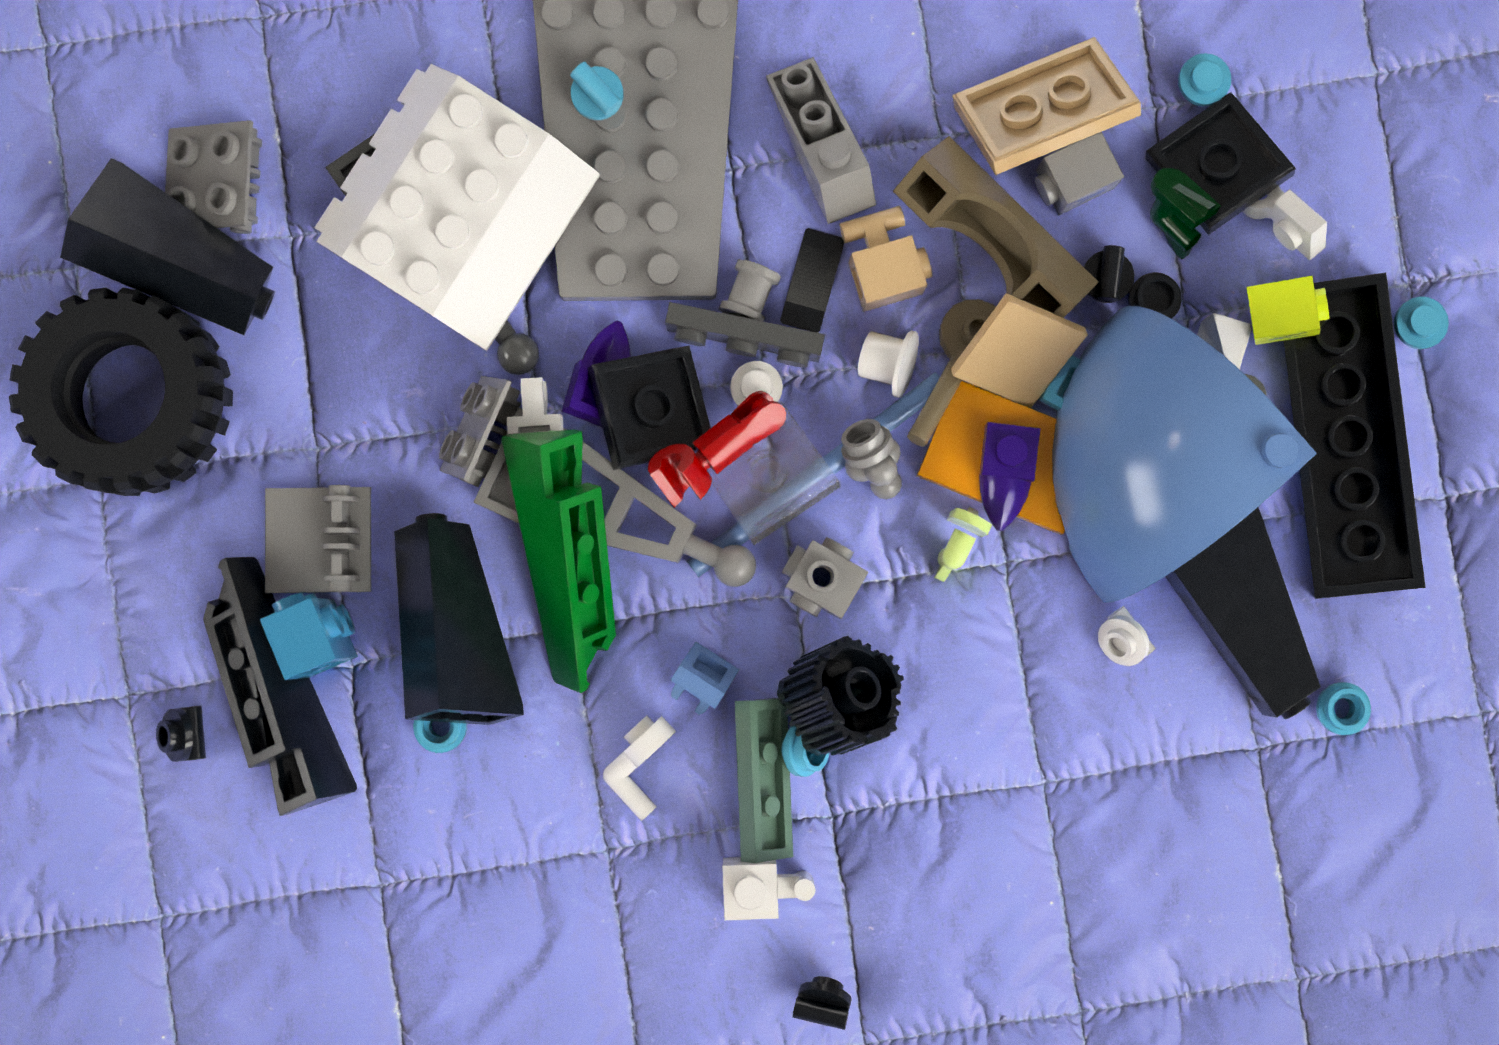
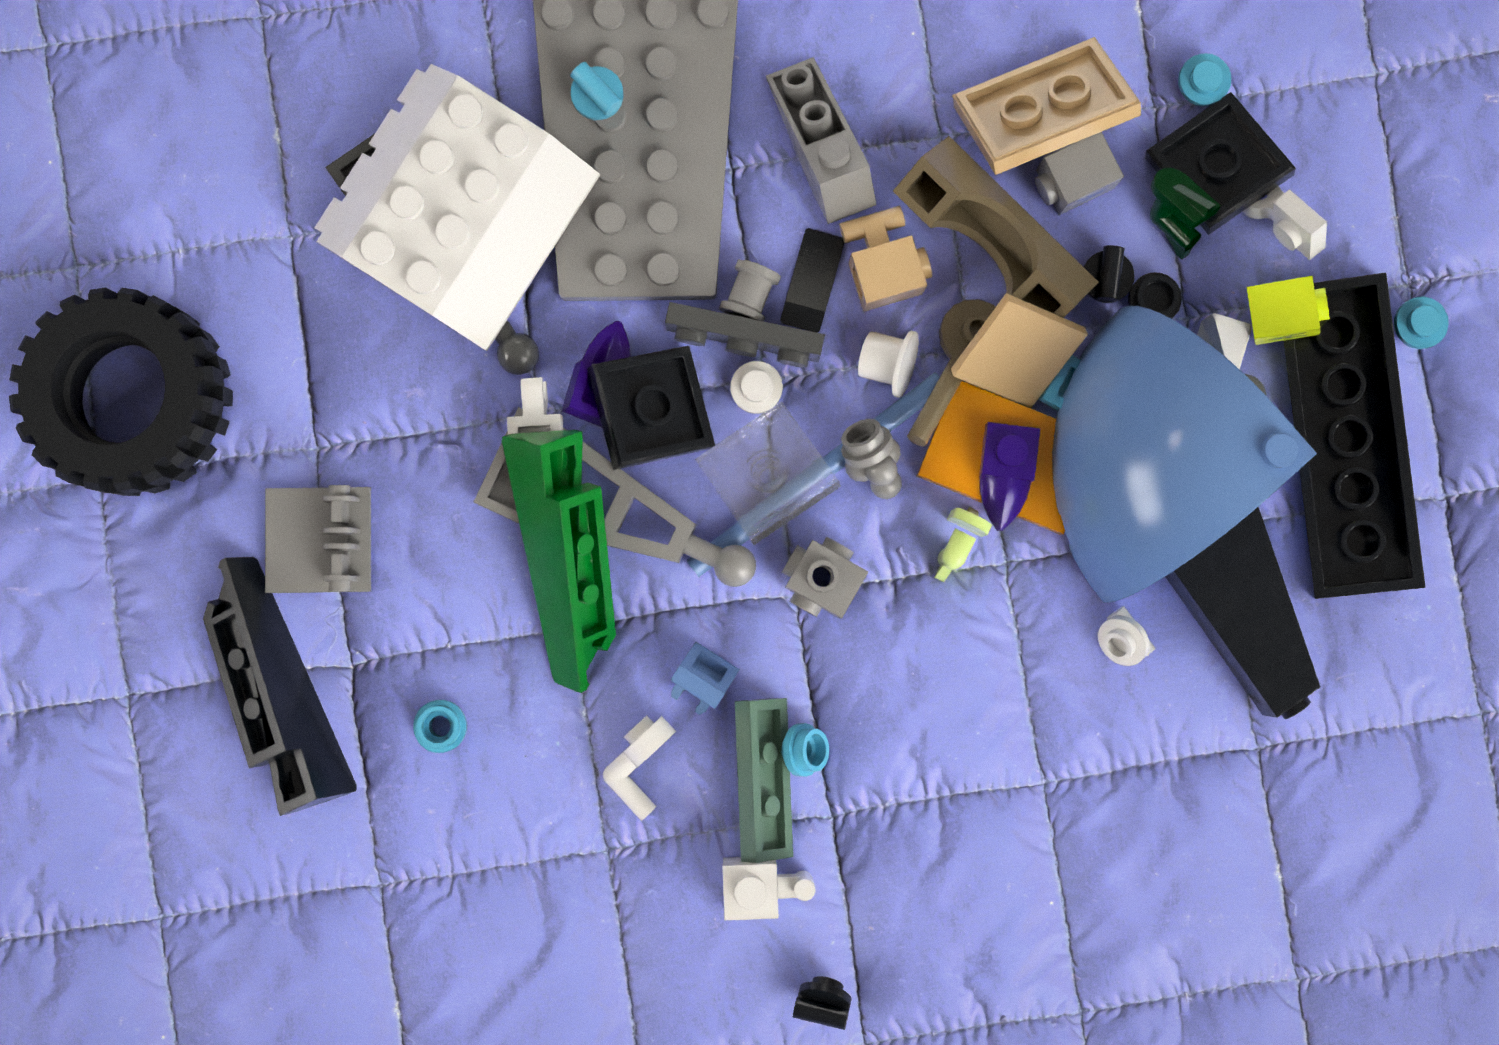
black slope [60,158,275,335] -> none
black plate [156,706,206,762] -> none
light grey hinge [165,120,262,234] -> none
dark azure brick [260,592,358,680] -> none
black slope [394,513,524,725] -> none
light grey hinge [439,376,521,487] -> none
red piece [648,391,786,508] -> none
black brick [777,636,904,756] -> none
medium azure plate [1316,682,1371,735] -> none

